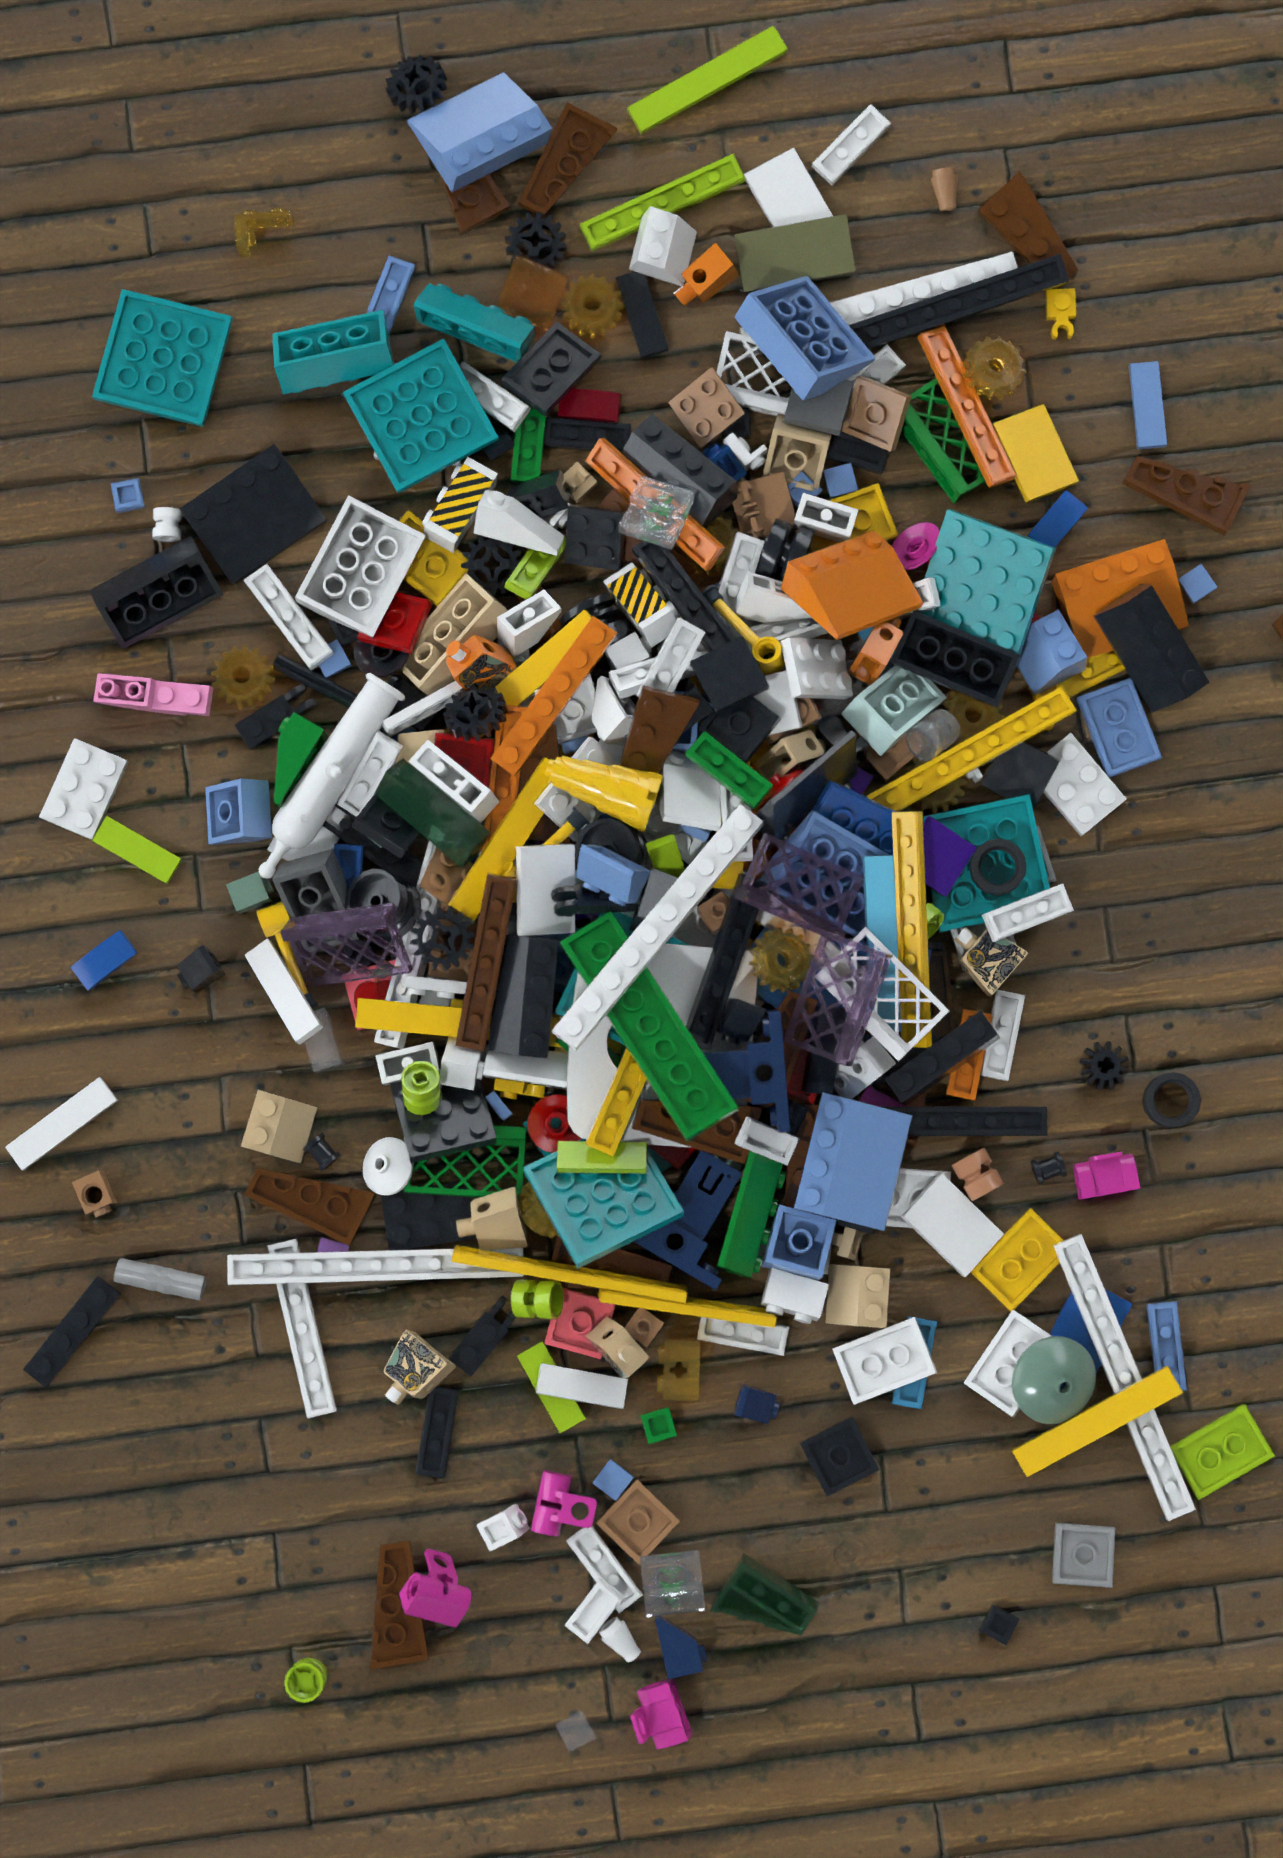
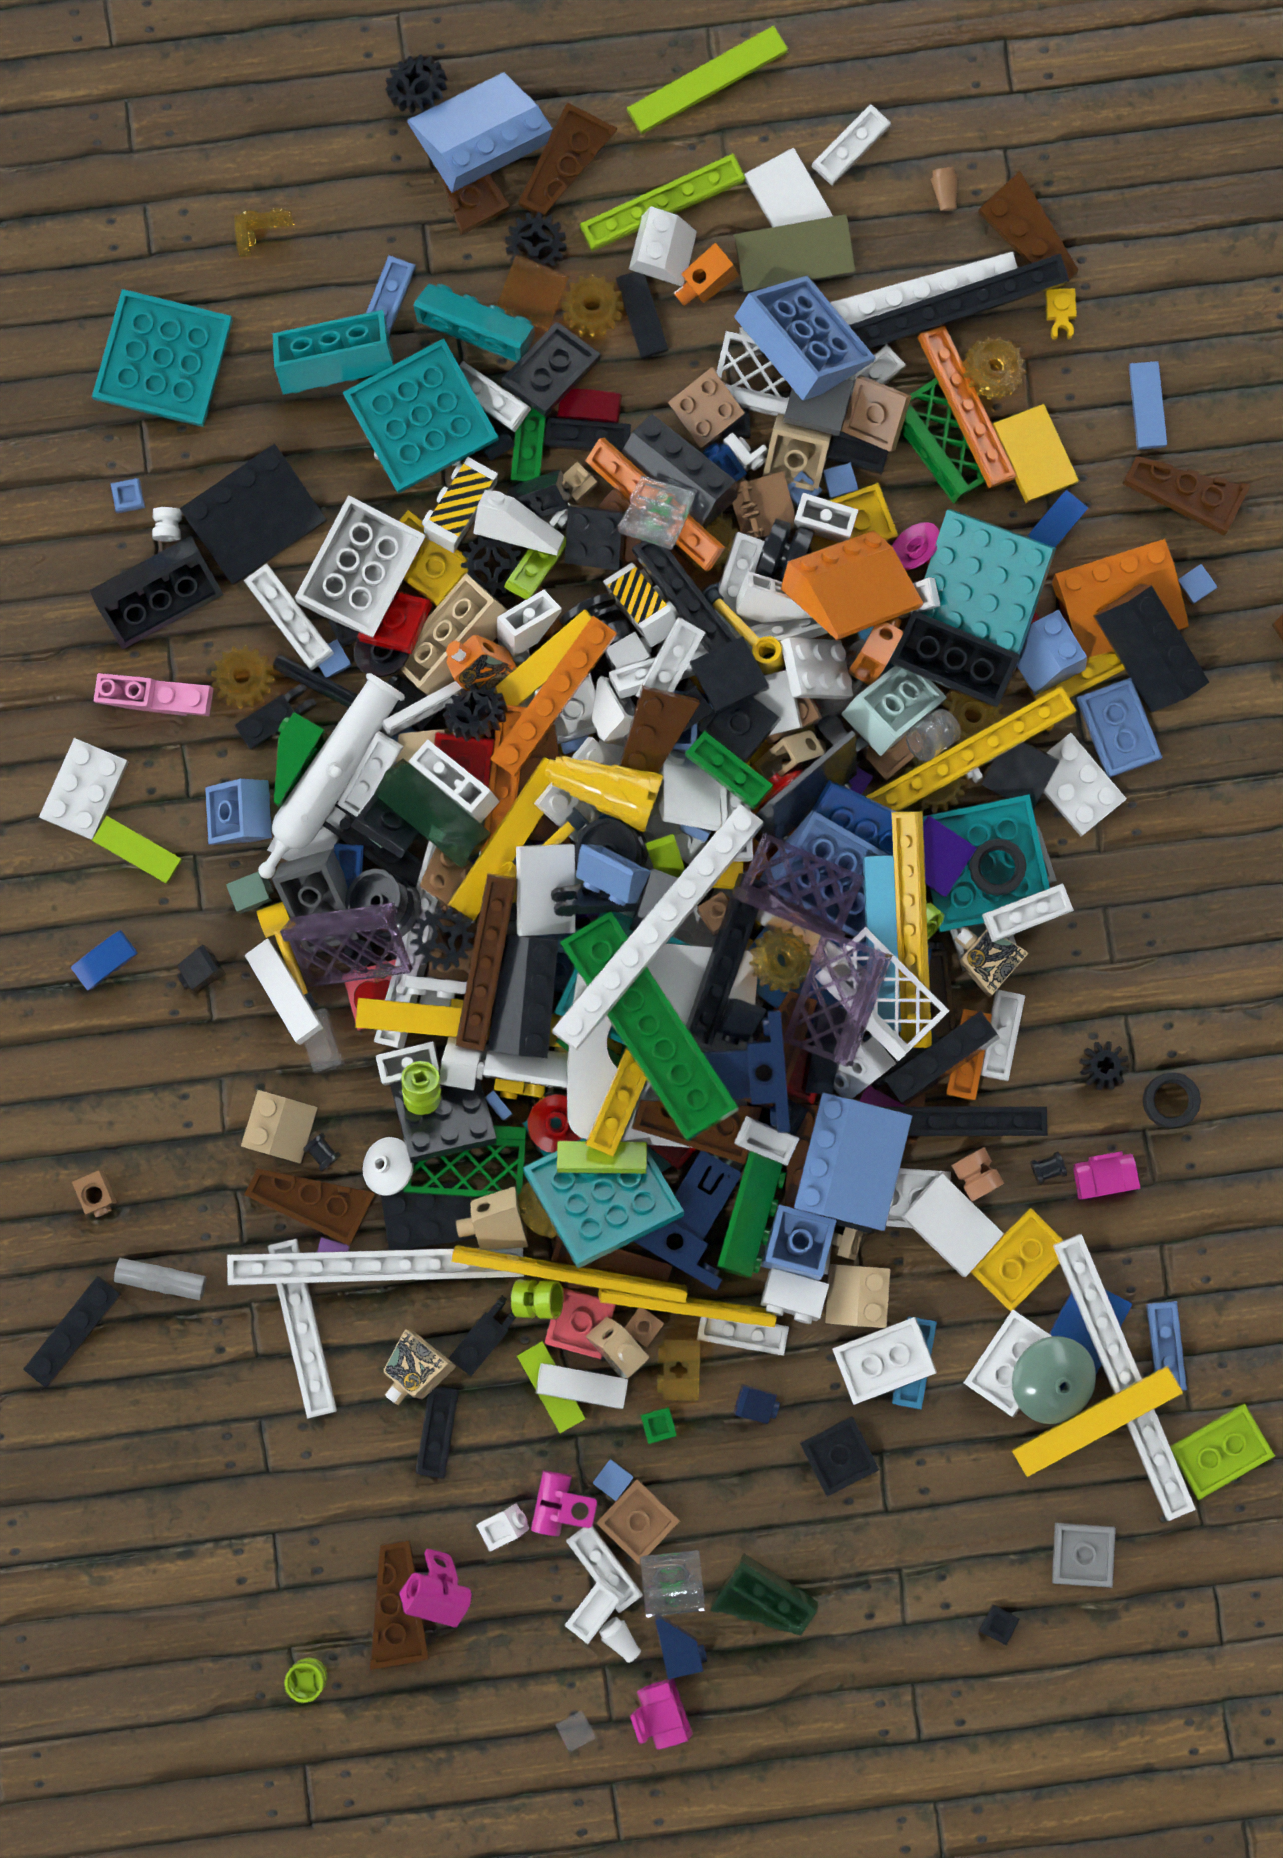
white tile [5,1077,118,1171] -> none

